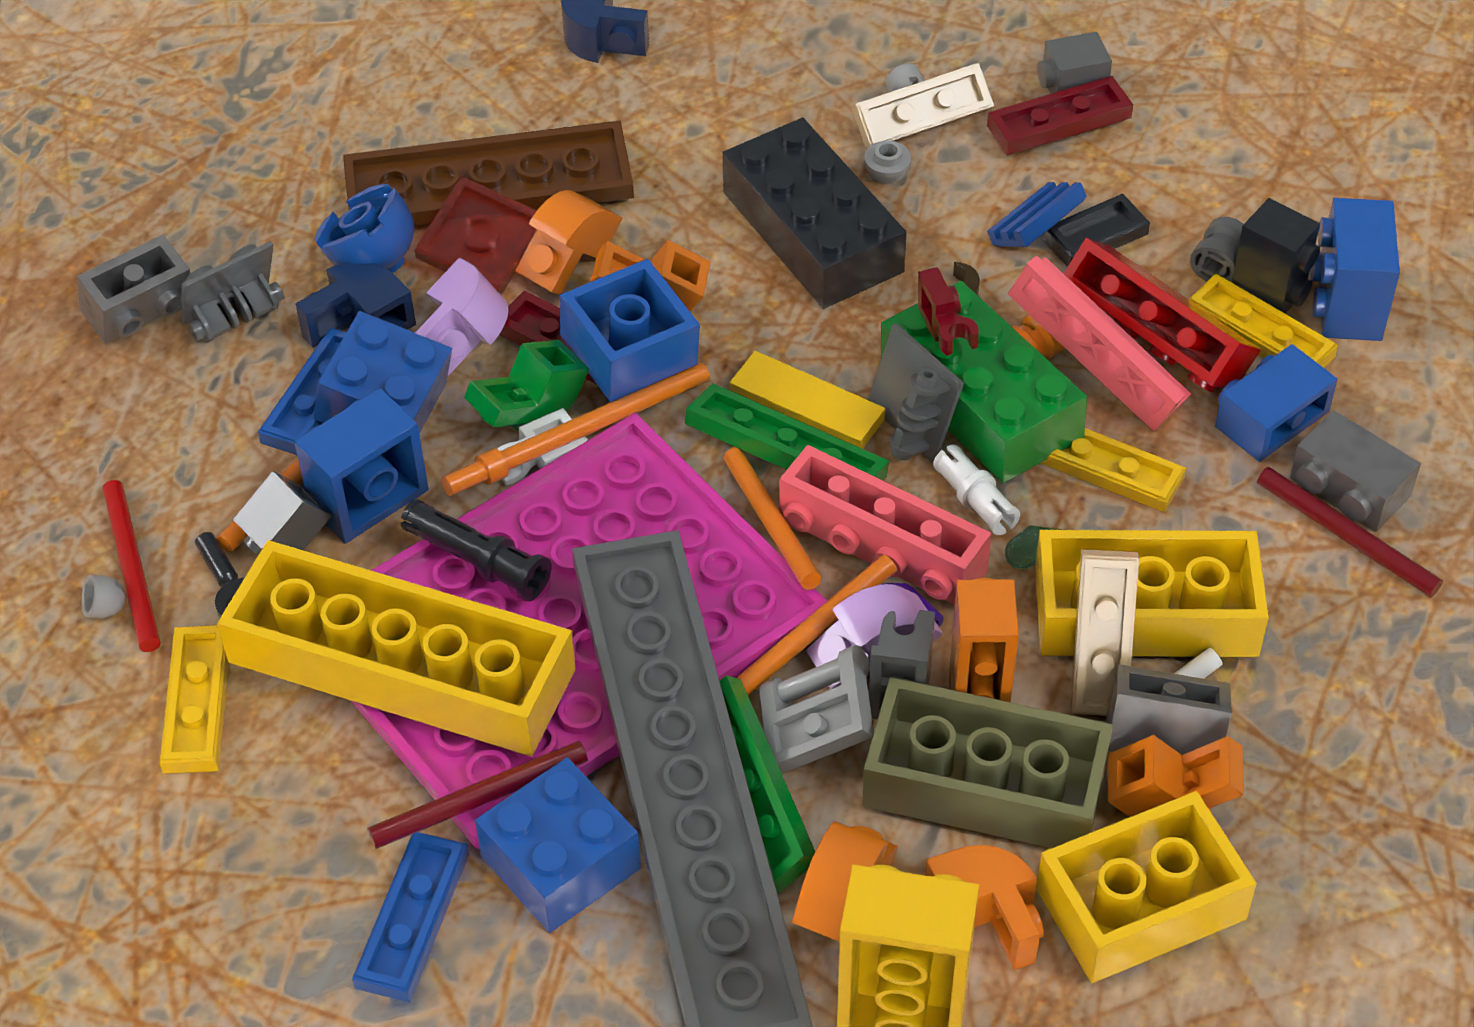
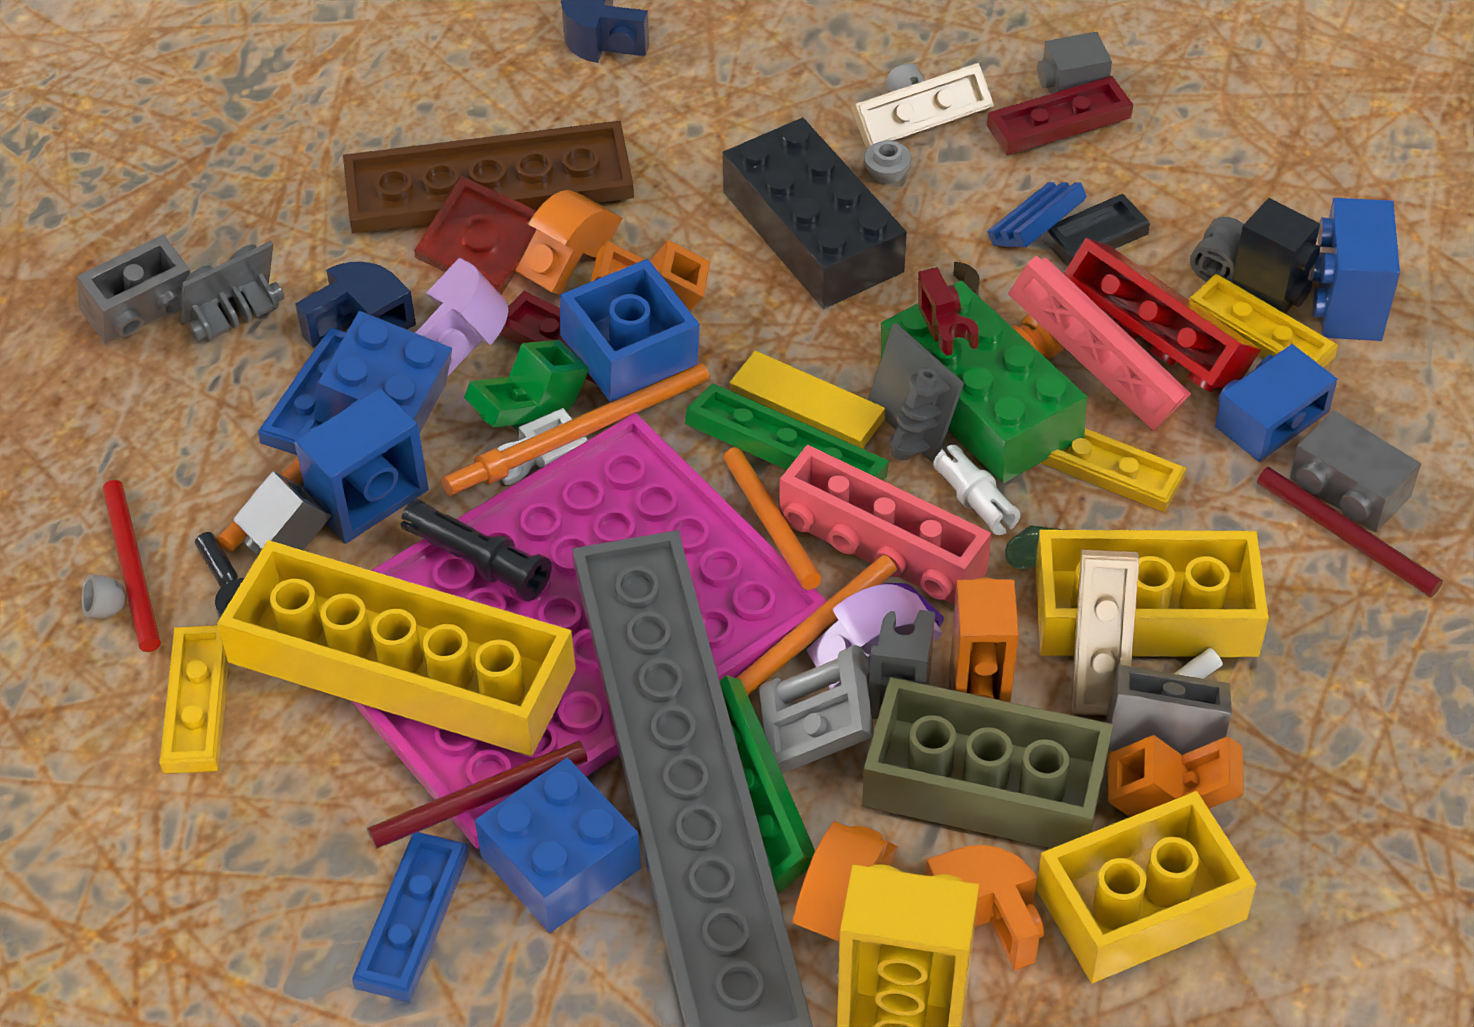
blue cylinder [314,184,415,273] -> none

